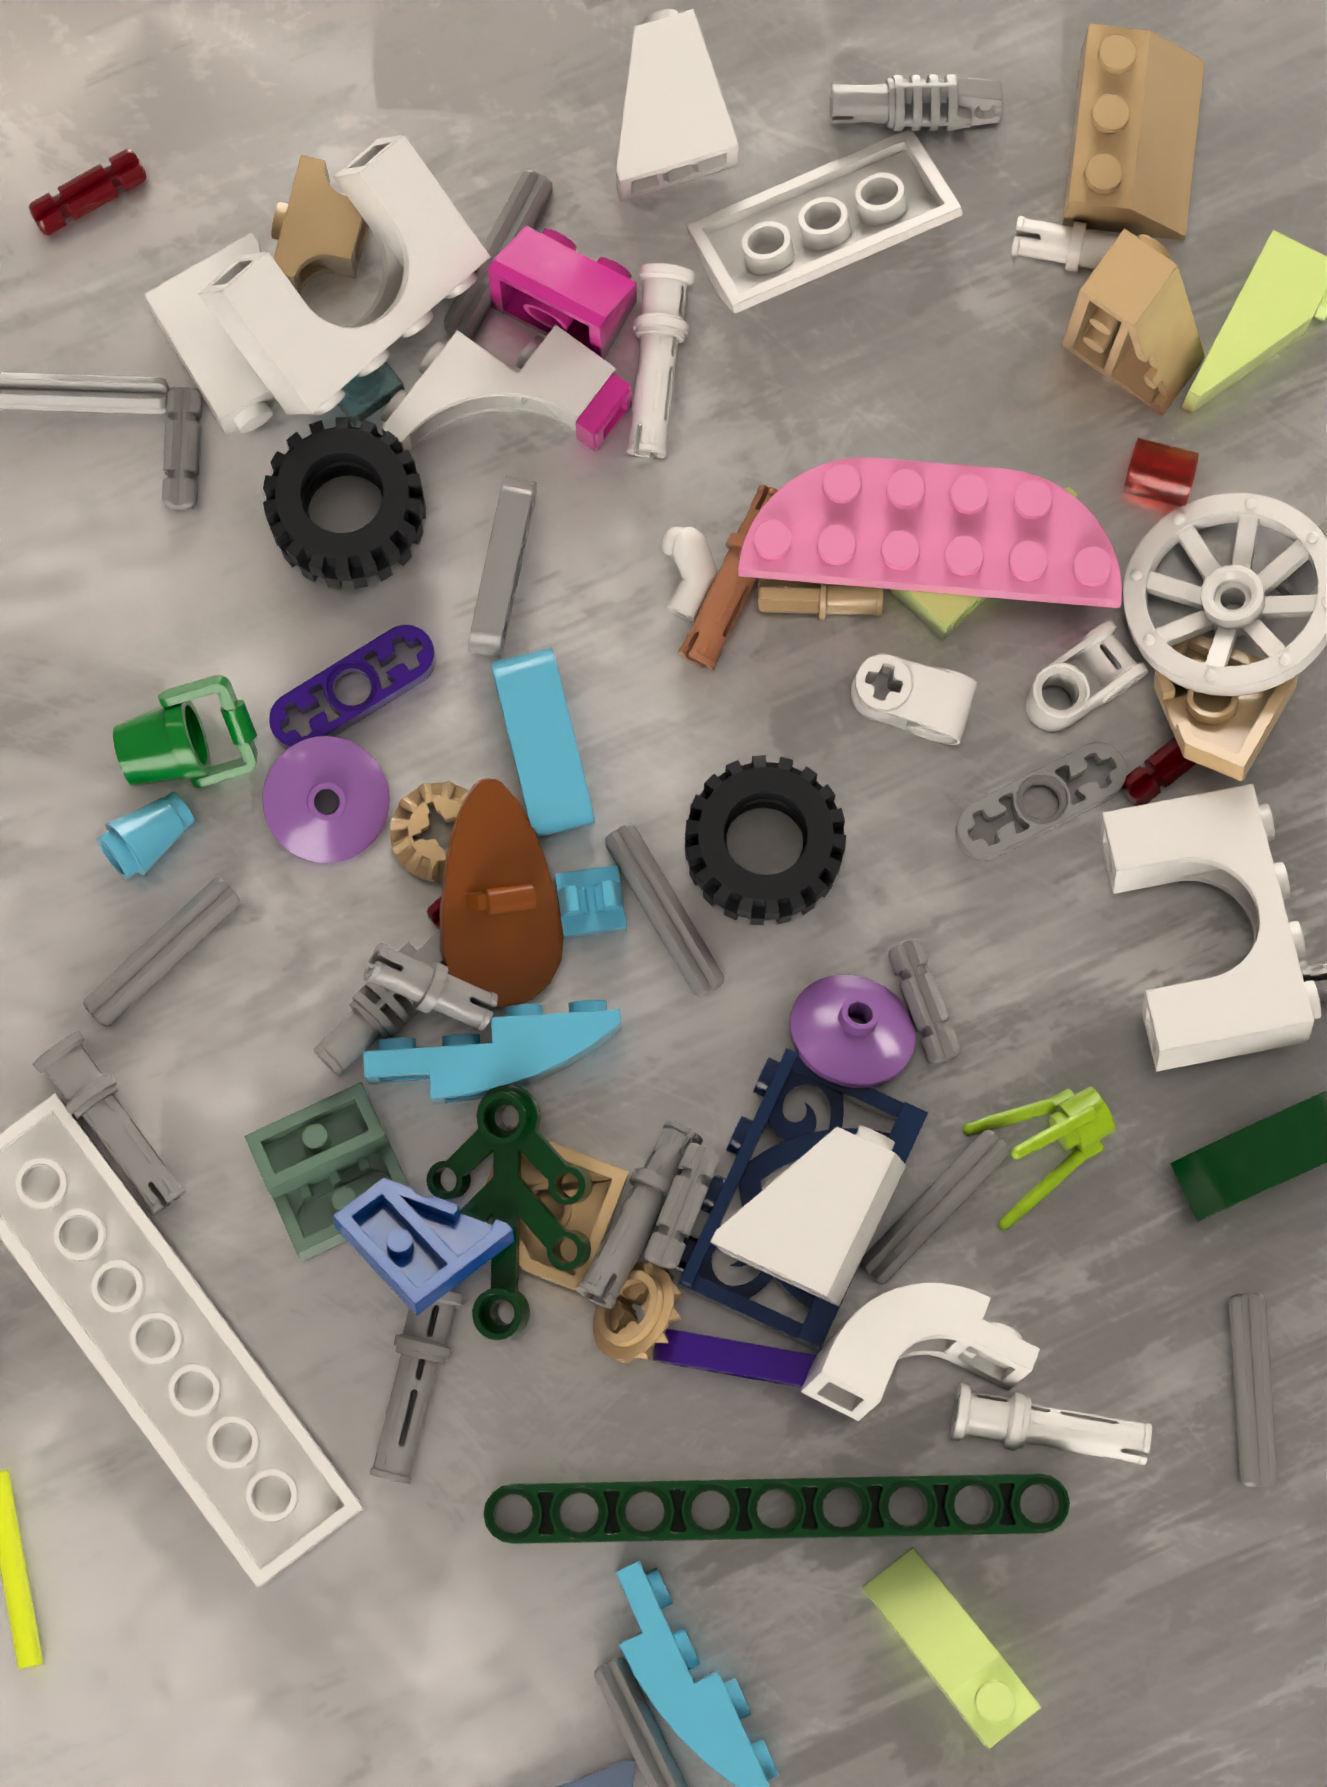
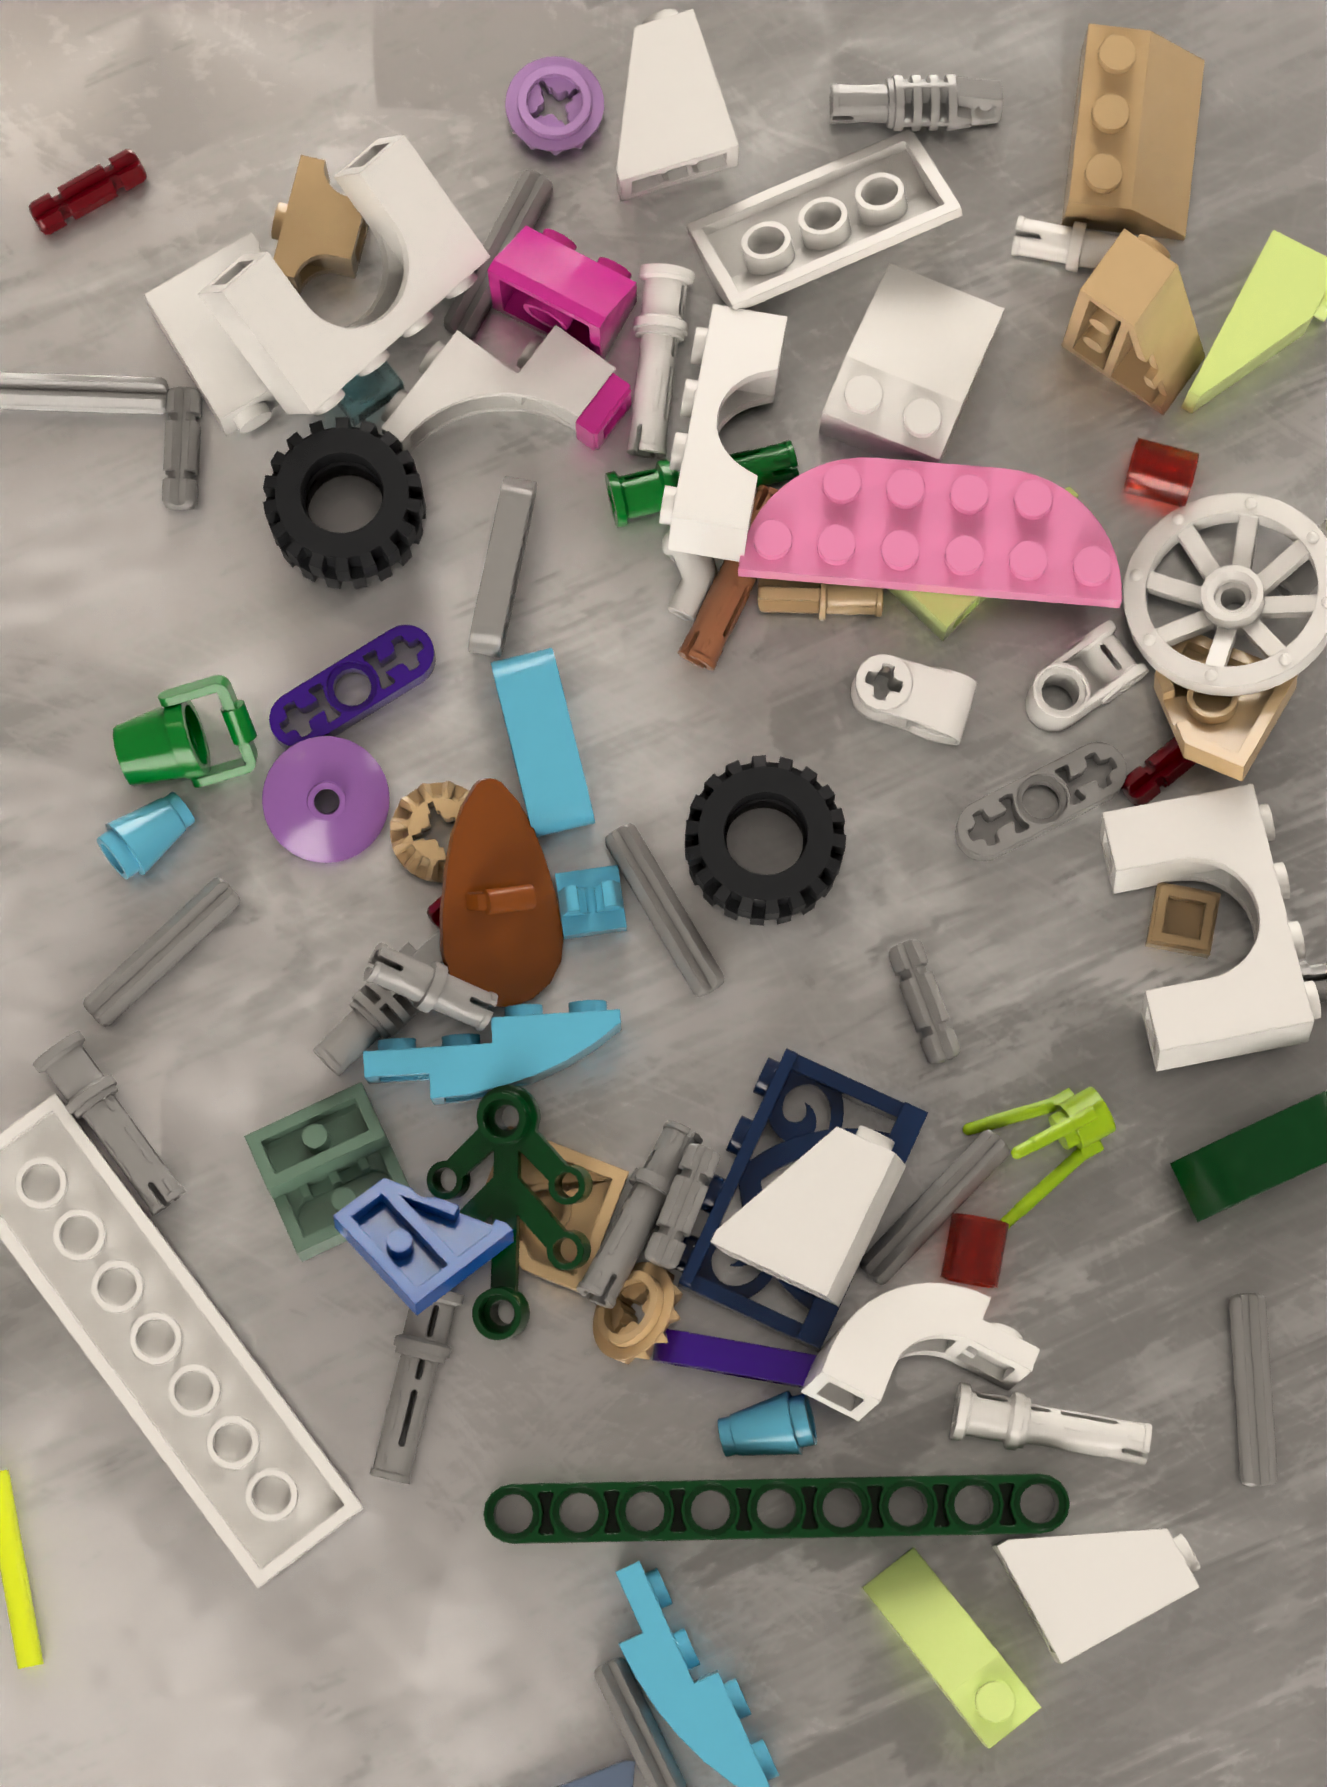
medium lavender dish [789,974,916,1089] -> none
none -> lavender gear [505,56,604,156]
none -> green pin [605,440,799,528]
none -> white arch [659,304,787,562]
none -> medium azure cone [718,1390,817,1457]
none -> white slope [819,263,1004,463]
none -> clear red beam [940,1213,1009,1288]
none -> white slope [992,1528,1201,1664]
none -> tan tile [1145,882,1221,958]

